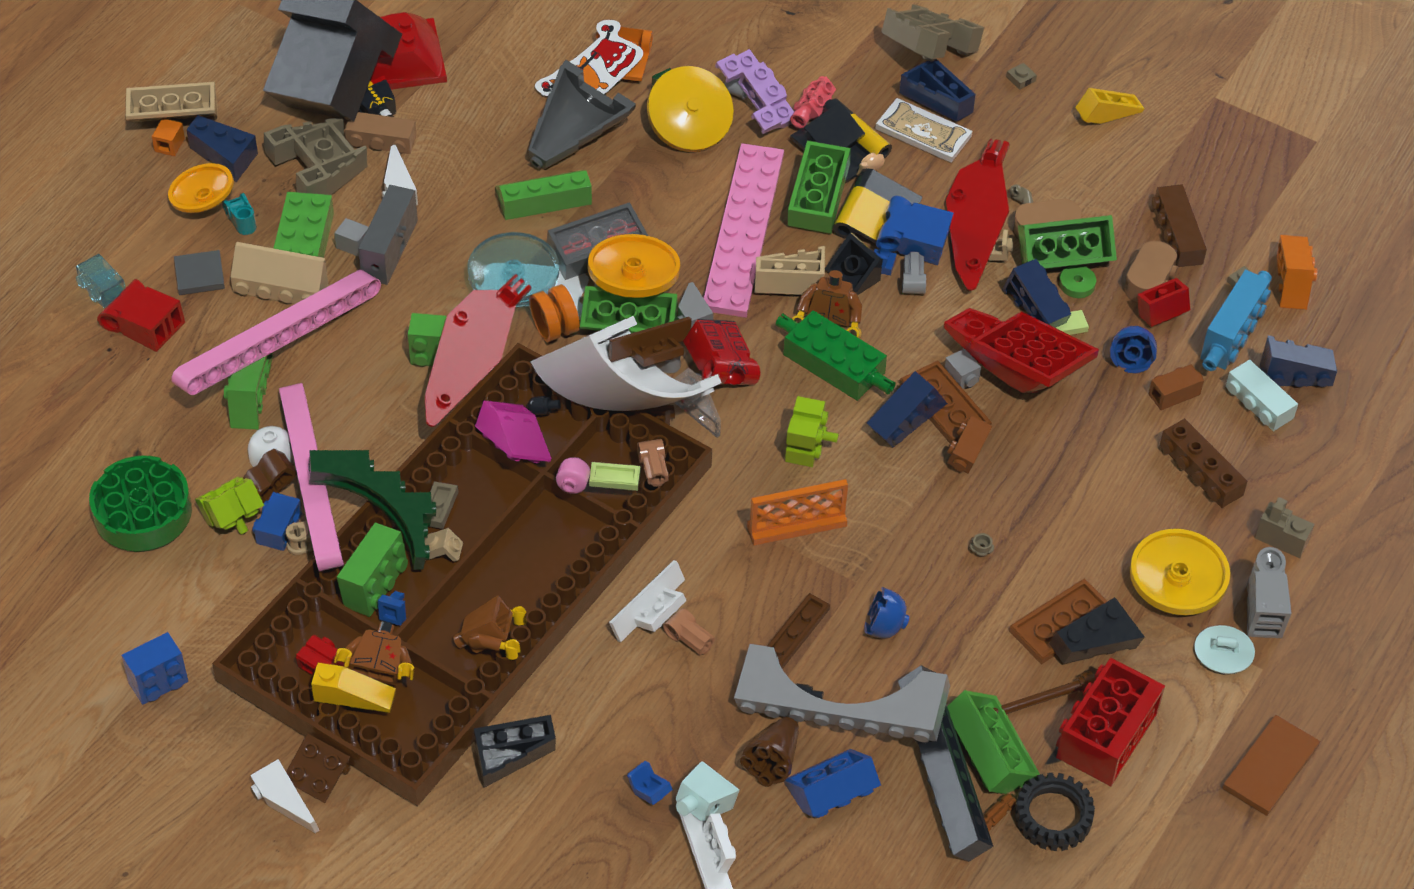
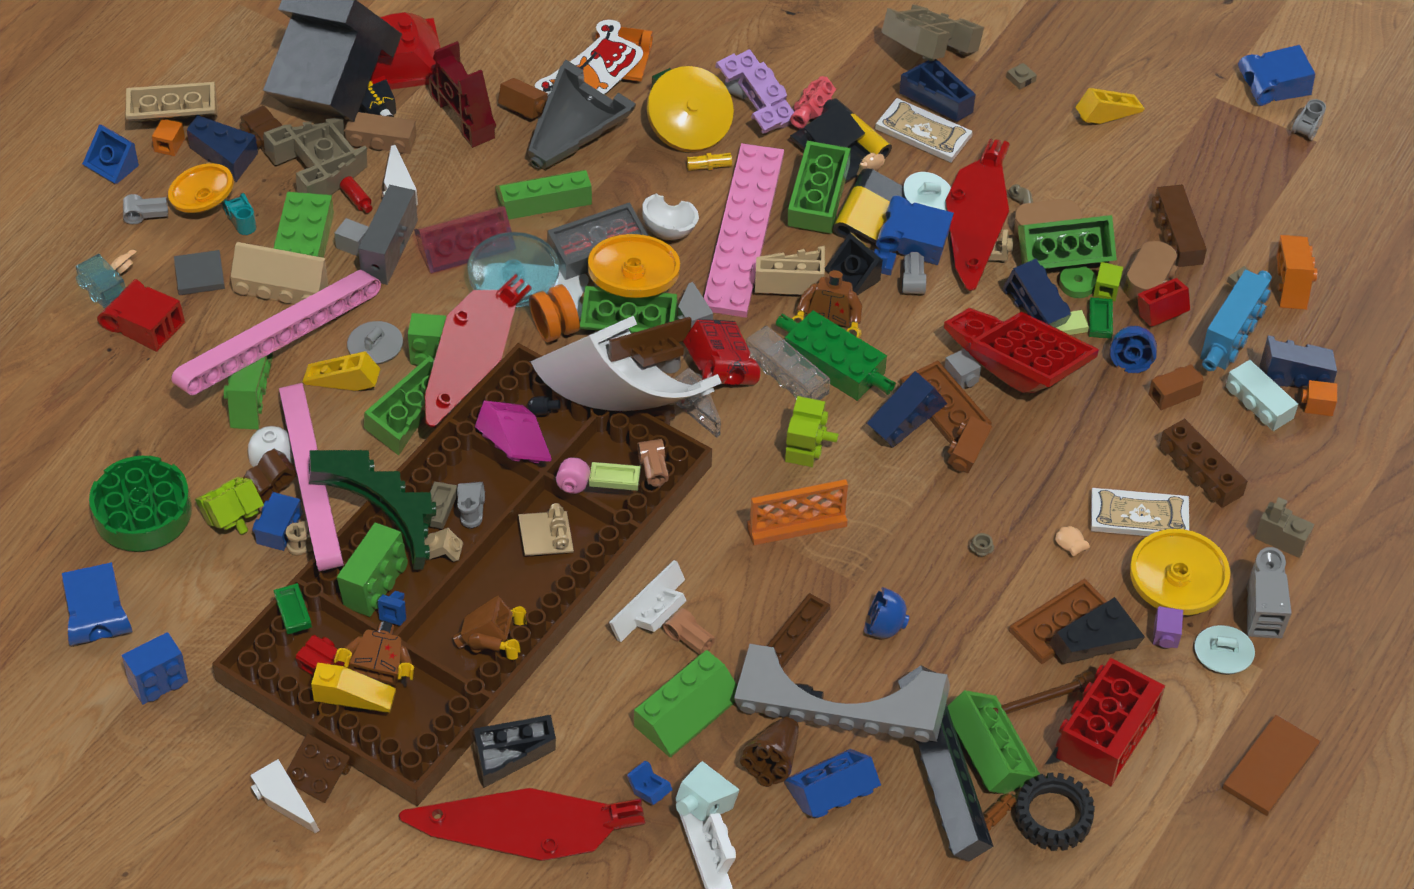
none -> blue piece [62,562,133,646]
none -> blue slope [82,124,139,184]
none -> light nougat animal [110,250,137,275]
none -> light grey piece [123,194,168,224]
none -> reddish brown brick [240,105,282,152]
none -> green tile [273,583,312,634]
none -> yellow slope [302,351,381,391]
none -> red cylinder [340,176,373,213]
none -> light grey shield [347,321,403,364]
none -> bright green wedge [364,356,434,455]
none -> red wing [399,788,646,861]
none -> clear pink slope [414,206,516,273]
none -> dark red wedge [429,41,496,148]
none -> light grey piece [457,482,485,528]
none -> dark orange brick [498,78,548,119]
none -> tan hinge [518,503,574,556]
none -> bright green slope [634,650,737,758]
none -> white cylinder [642,193,699,240]
none -> yellow pin [687,153,732,171]
none -> clear brick [746,325,830,400]
none -> light aqua shield [903,172,951,211]
none -> light nougat animal [1055,526,1090,556]
none -> green tile [1089,297,1113,339]
none -> tile [1091,488,1189,536]
none -> lime brick [1093,262,1123,301]
none -> medium lavender brick [1153,606,1183,648]
none -> blue piece [1238,45,1315,106]
none -> light grey piece [1291,99,1326,140]
none -> orange brick [1301,380,1337,416]

